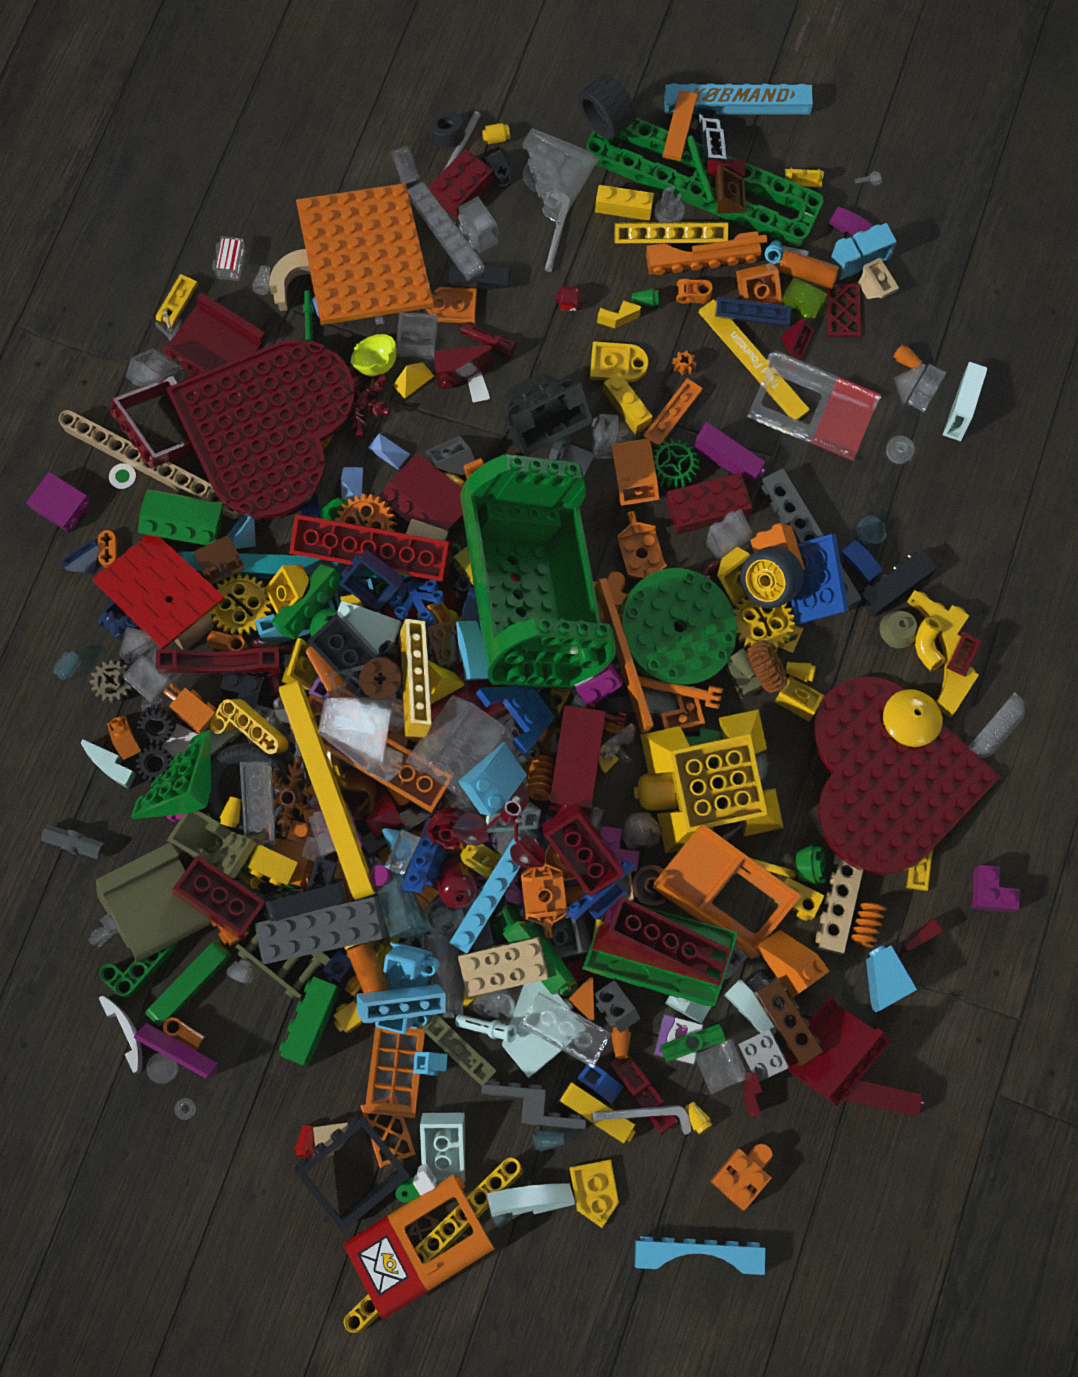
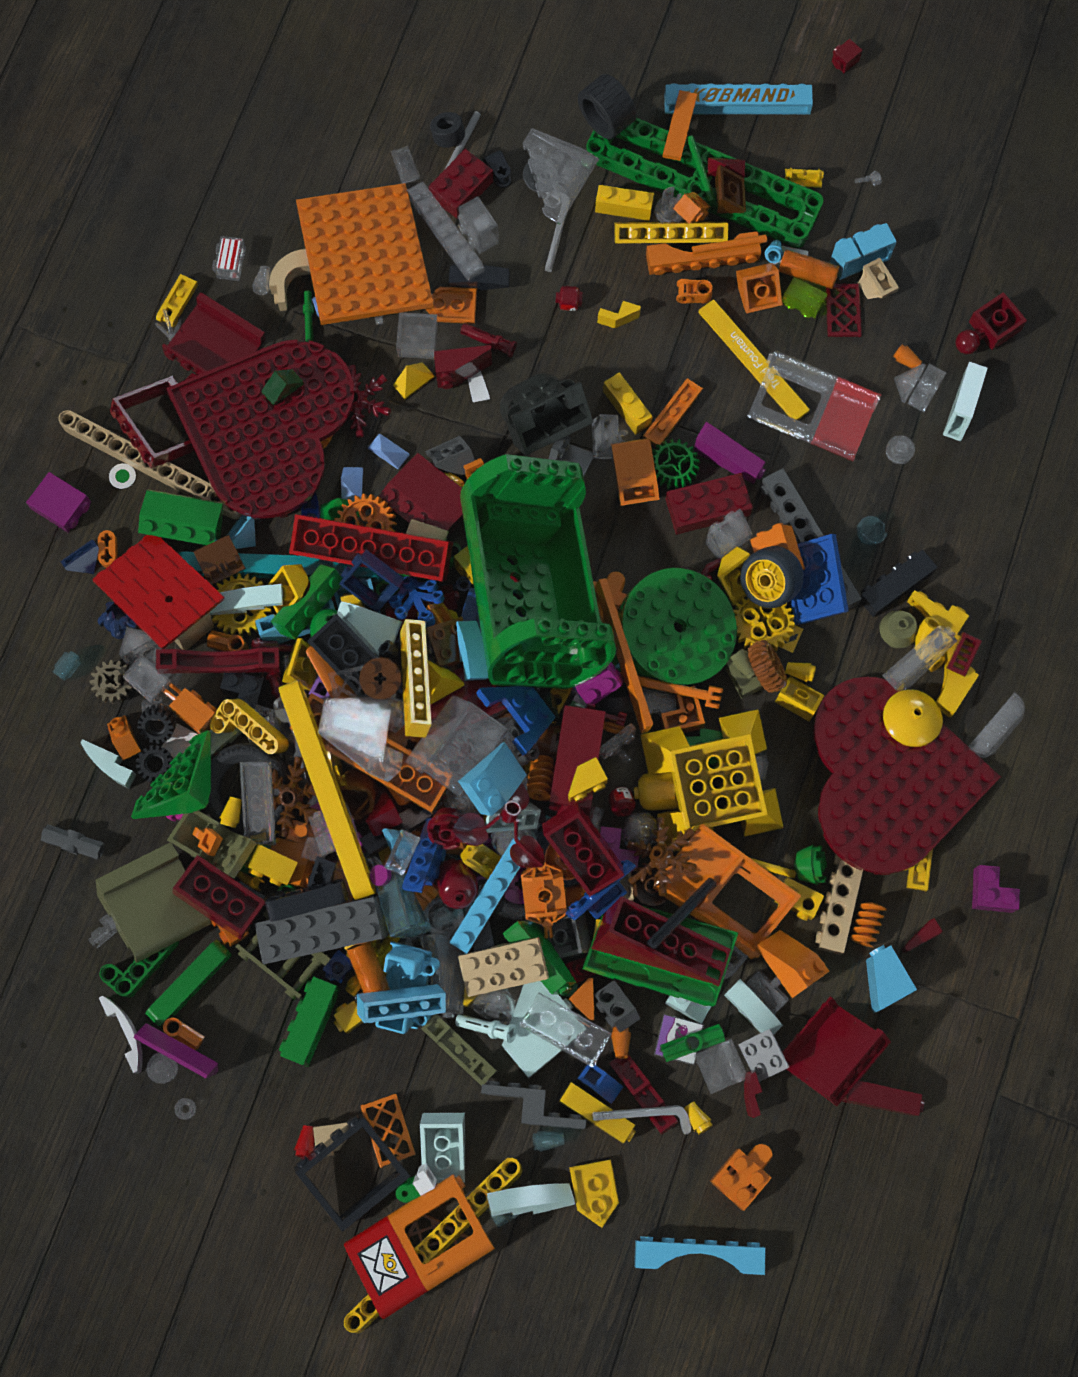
clear slope [126,348,183,387] -> none
clear cone [226,959,254,985] -> none
neon yellow cylinder [350,334,397,377] -> none
piece [365,1026,425,1118] -> none
medium azure brick [413,1052,447,1075] -> none
yellow brick [482,123,510,145] -> none
green slope [490,907,523,940] -> none
yellow tile [590,342,648,382] -> none
yellow tile [599,746,619,774] -> none
orange plate [617,511,667,581] -> none
green cone [632,288,660,307] -> none
orange gear [673,350,696,376] -> none
black slope [696,108,726,161] -> none
dark blue plate [715,297,792,327] -> none
reddish brown brick [753,979,823,1065] -> none
dark red slope [781,319,815,362] -> none
magenta slope [829,207,873,236] -> none
blue slope [840,540,883,582] -> none
none -> orange plate [192,827,223,856]
none -> light aqua slope [210,584,283,615]
none -> dark green slope [262,369,304,406]
none -> yellow slope [568,757,608,802]
none -> dark red head [608,787,636,817]
none -> reddish brown piece [627,817,697,896]
none -> black axle [647,878,717,949]
none -> orange brick [673,192,711,224]
none -> dark red brick [831,39,862,73]
none -> clear slope [883,626,958,690]
none -> dark red brick [955,292,1027,354]

